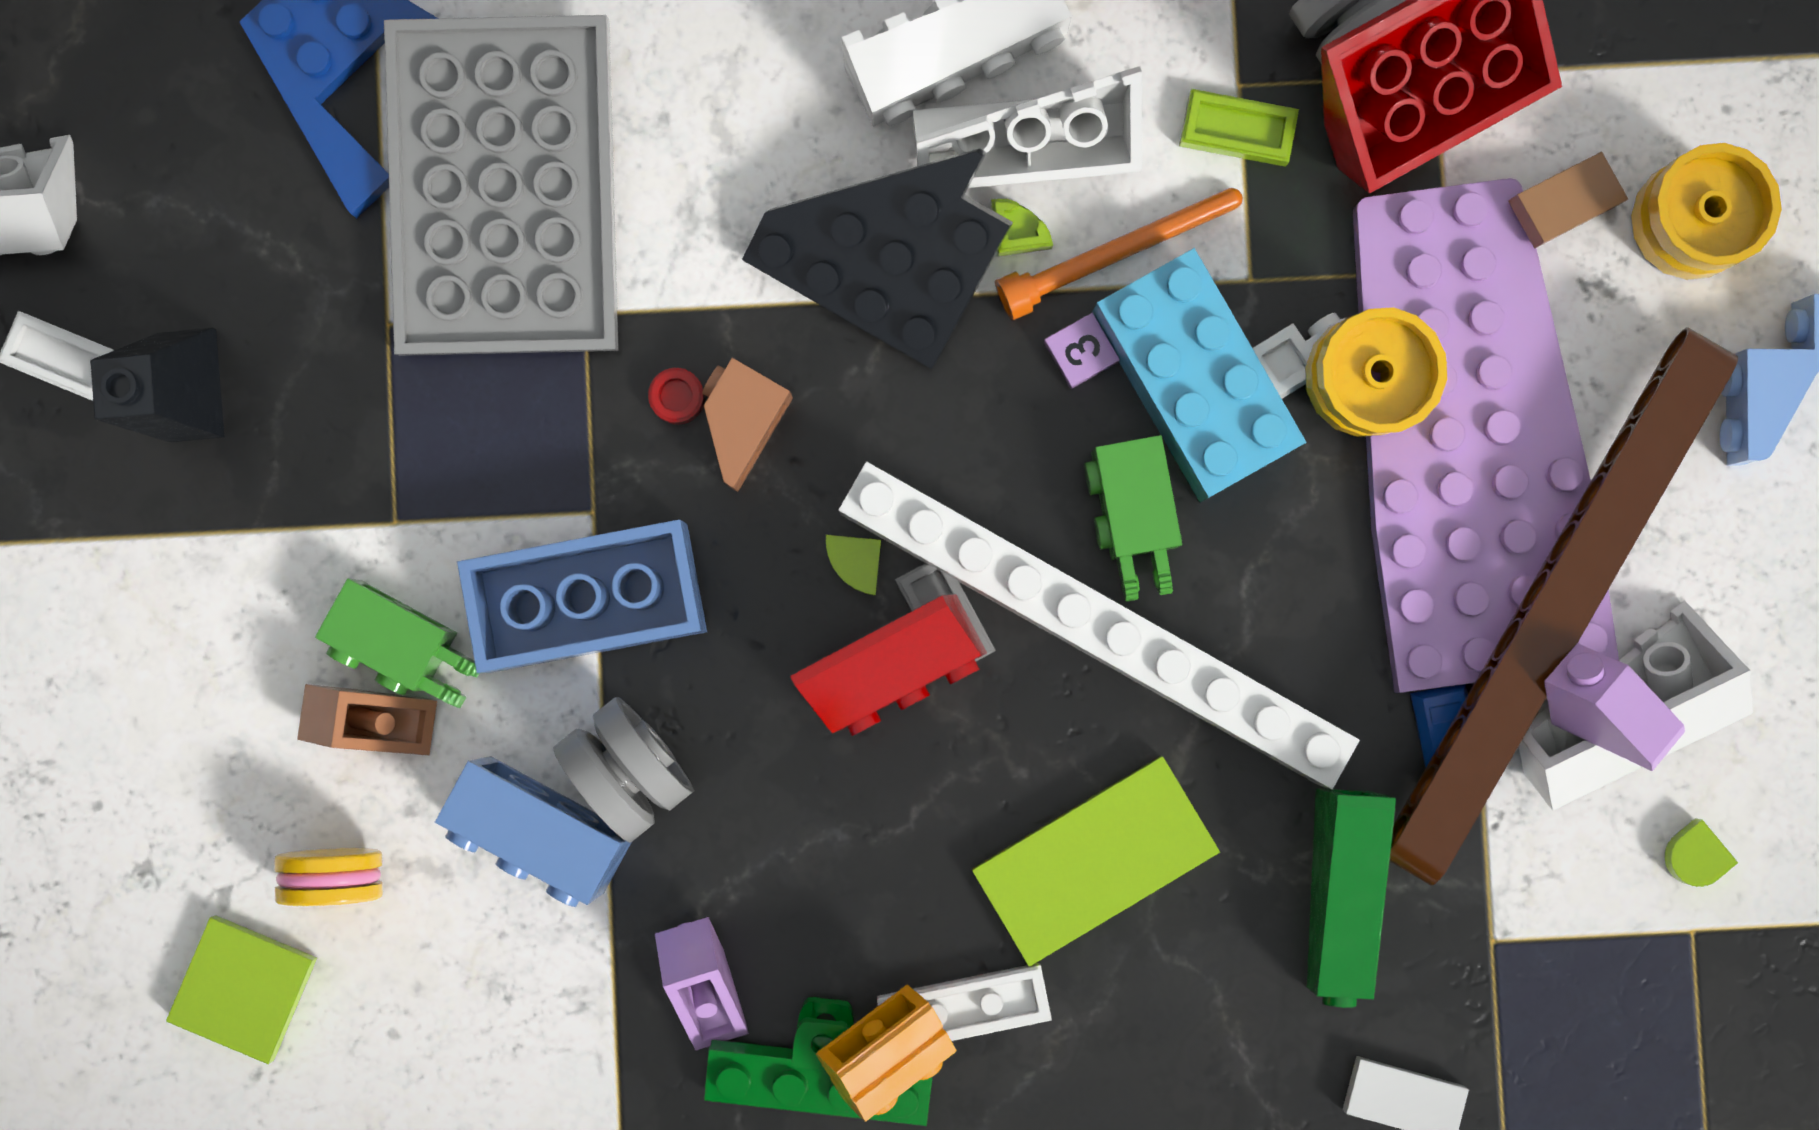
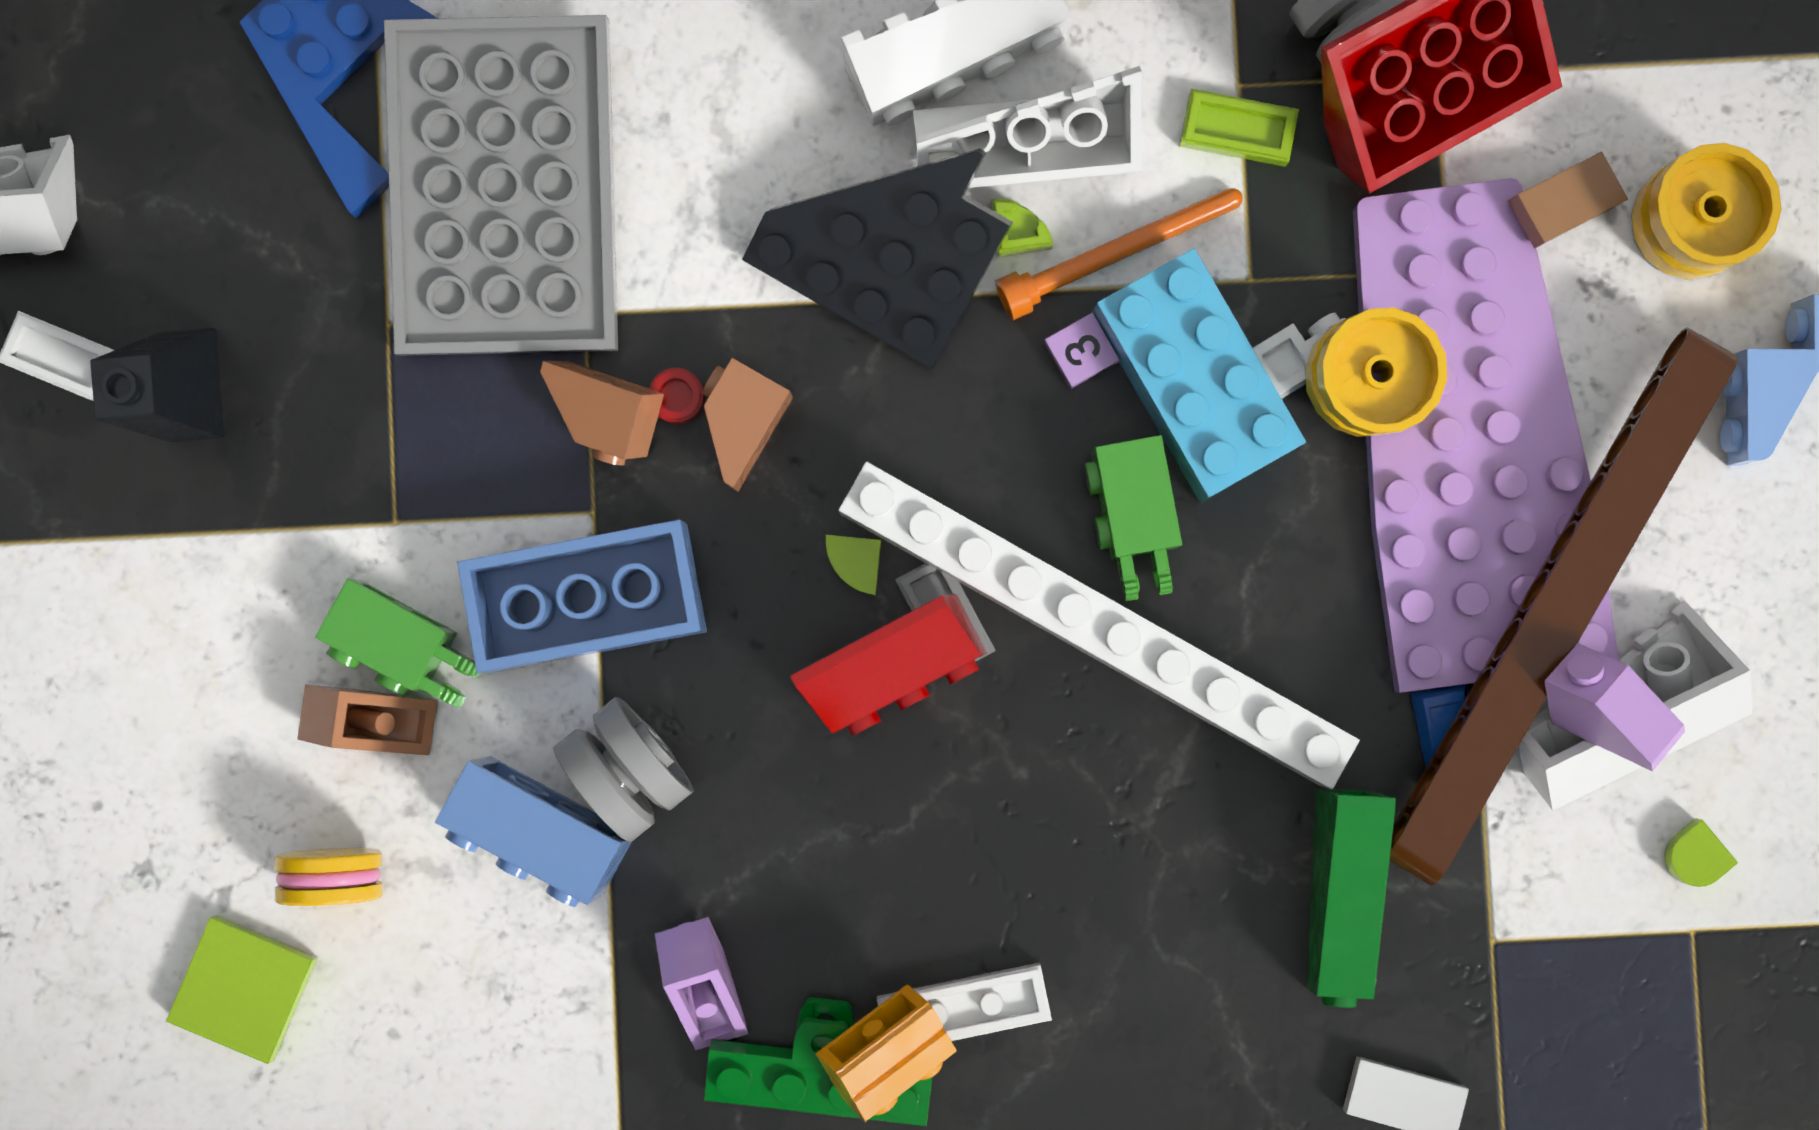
lime tile [972,756,1220,967] -> none
none -> nougat slope [540,361,664,465]

